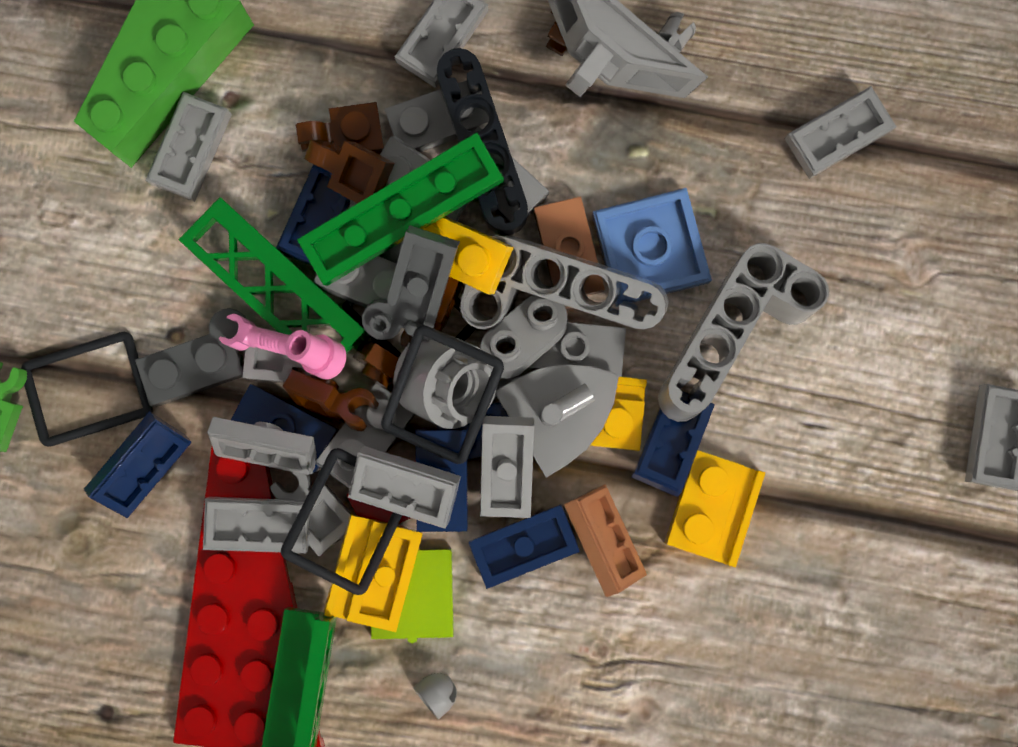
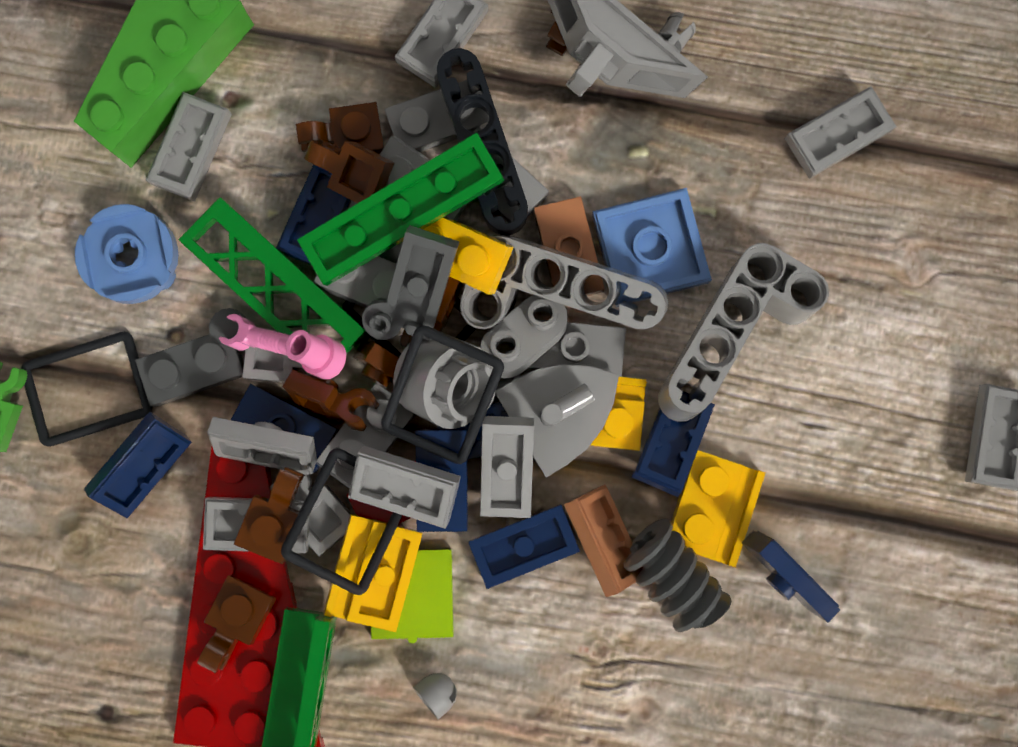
none -> medium blue plate [75,204,179,304]
none -> reddish brown plate [197,575,277,673]
none -> reddish brown plate [233,467,305,564]
none -> dark grey piece [624,519,732,632]
none -> dark blue plate [742,530,840,623]

